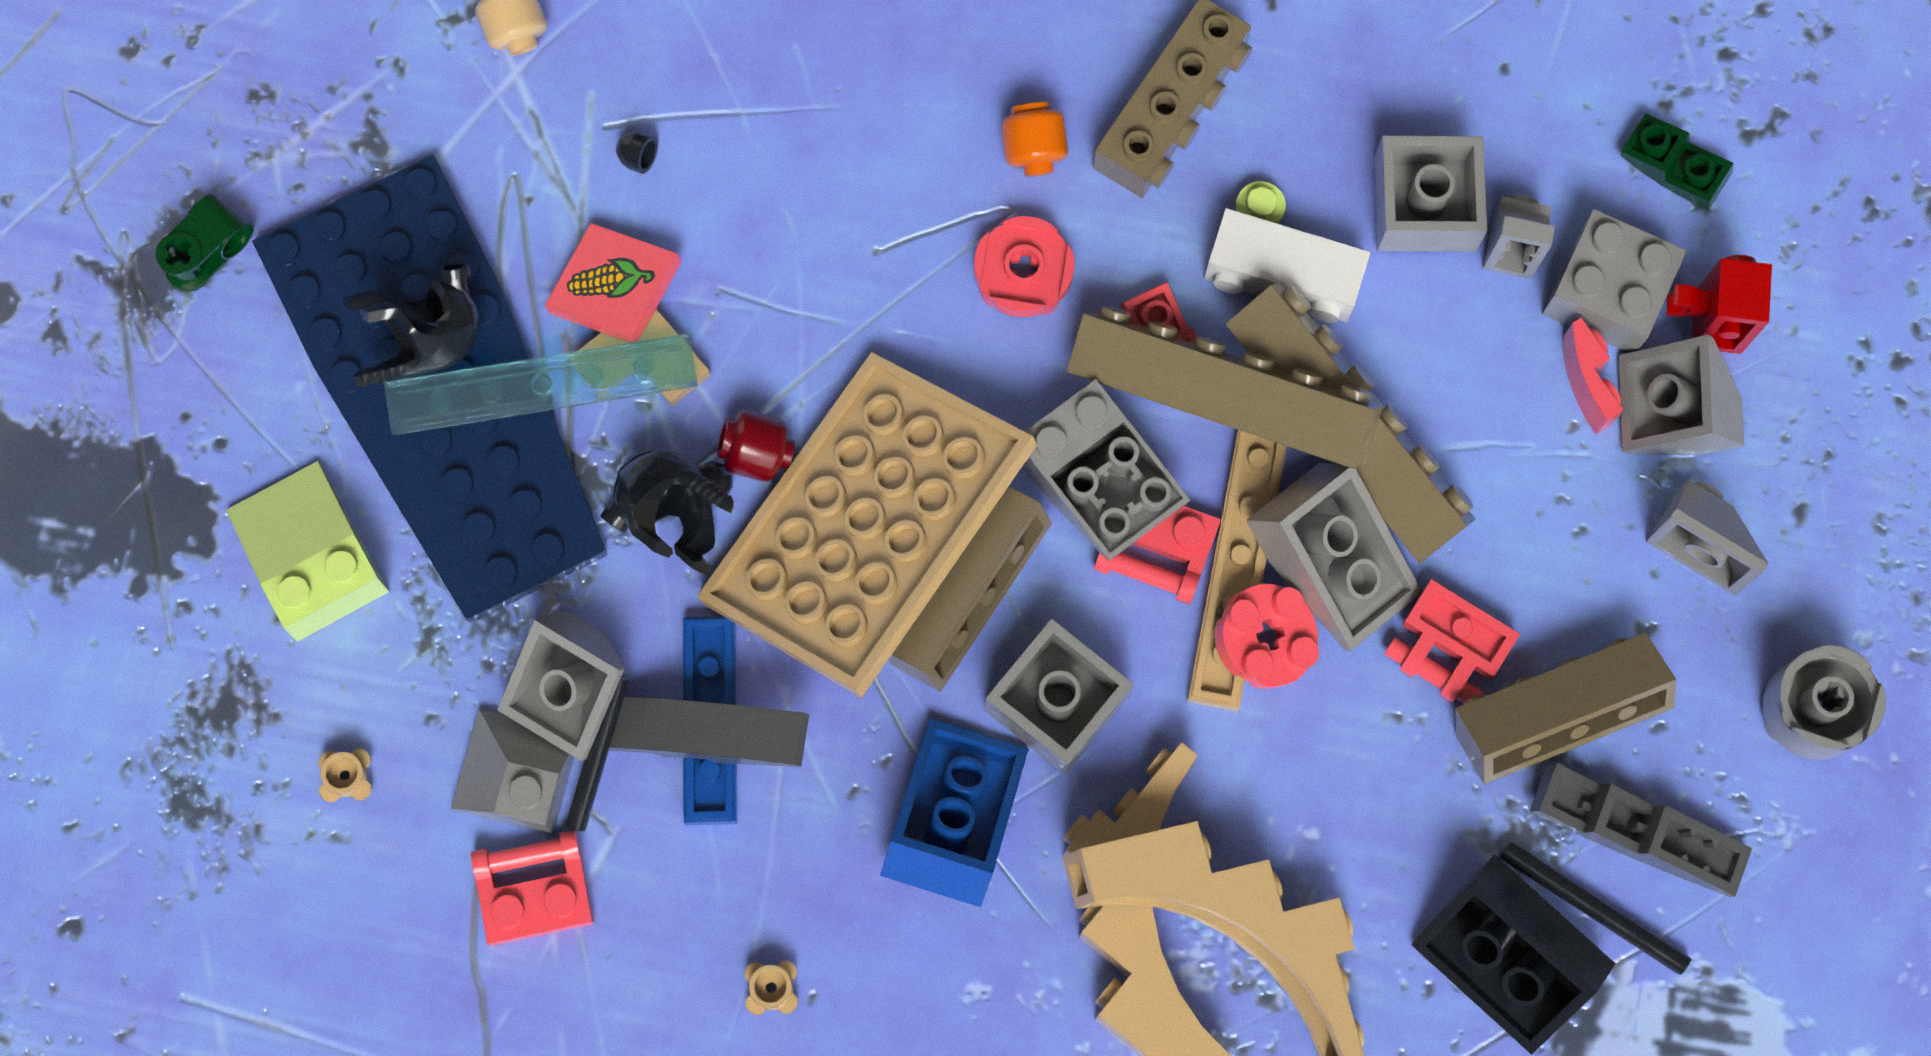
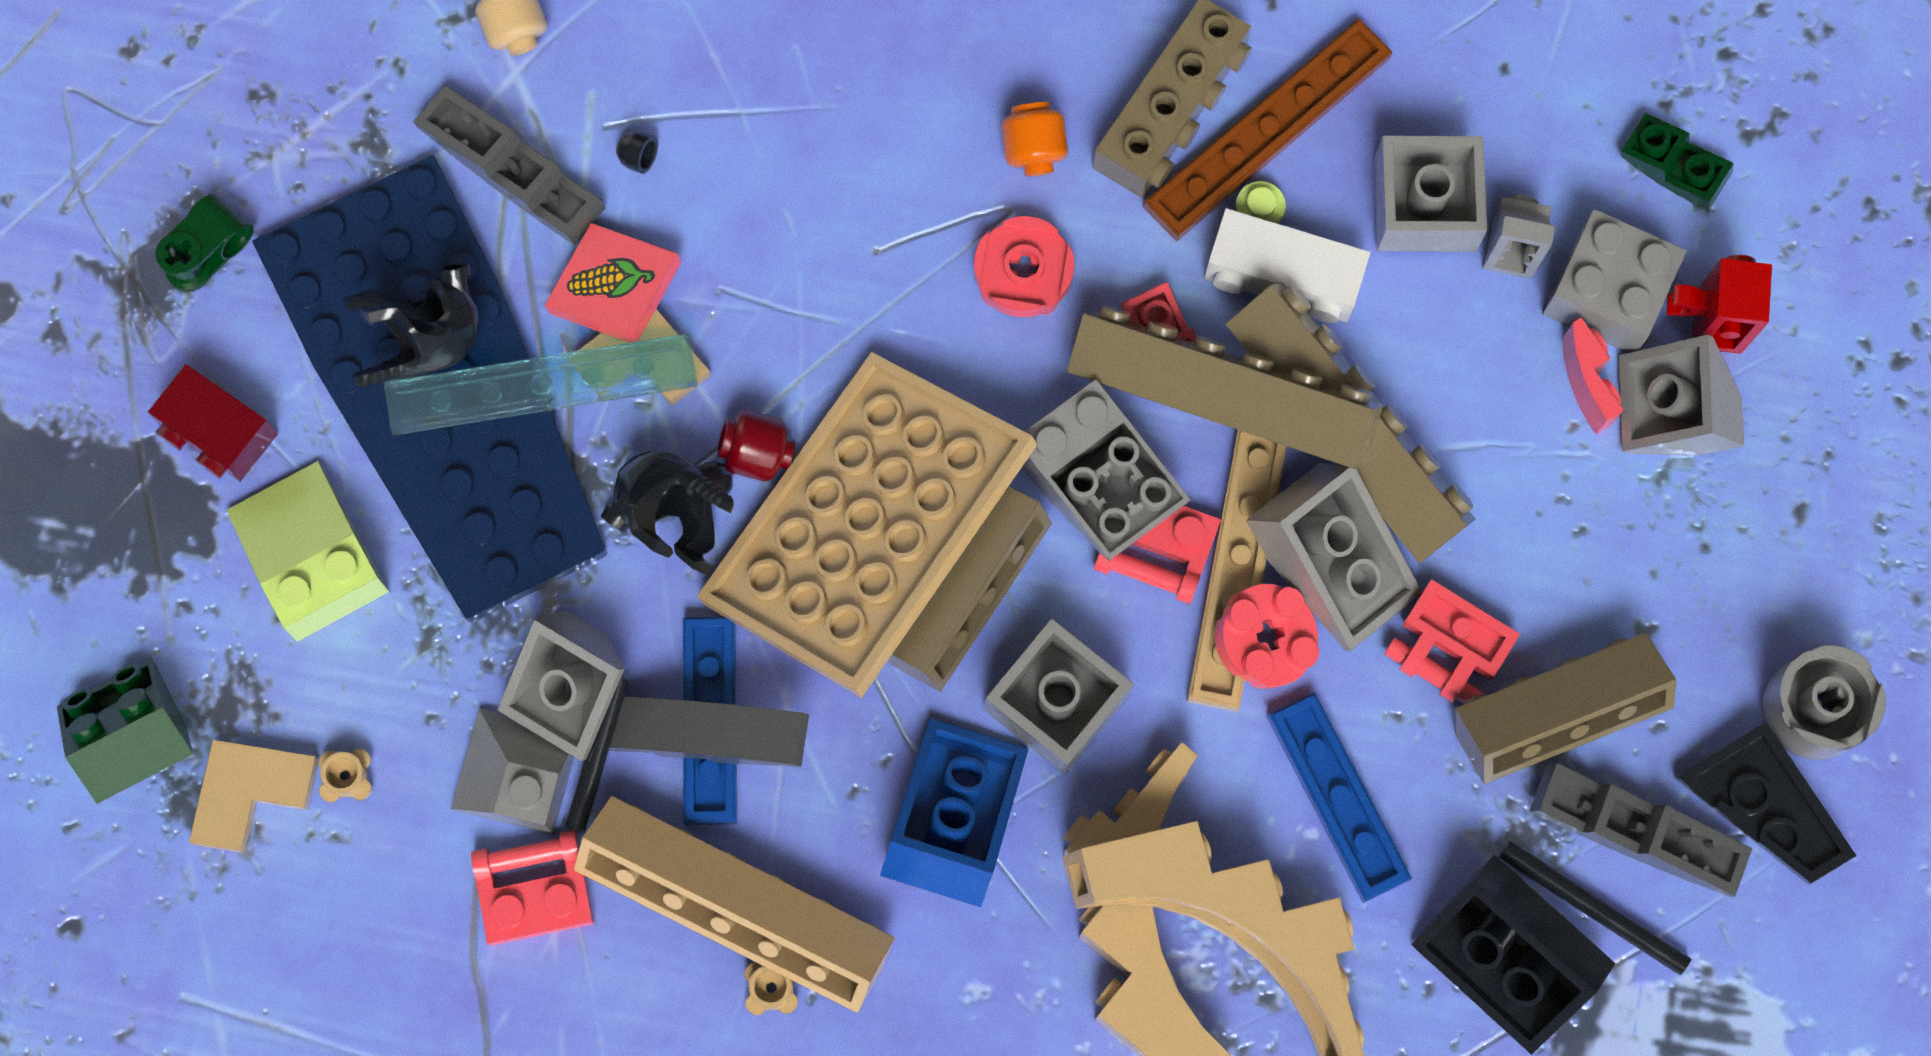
light grey slope [1646,479,1768,596] -> none
none -> slope [57,658,193,804]
none -> dark red brick [148,364,278,482]
none -> tan tile [189,740,319,853]
none -> dark grey slope [413,86,605,245]
none -> tan brick [574,796,895,1013]
none -> dark orange tile [1143,18,1393,242]
none -> blue tile [1267,692,1412,903]
none -> black wing [1675,722,1857,884]

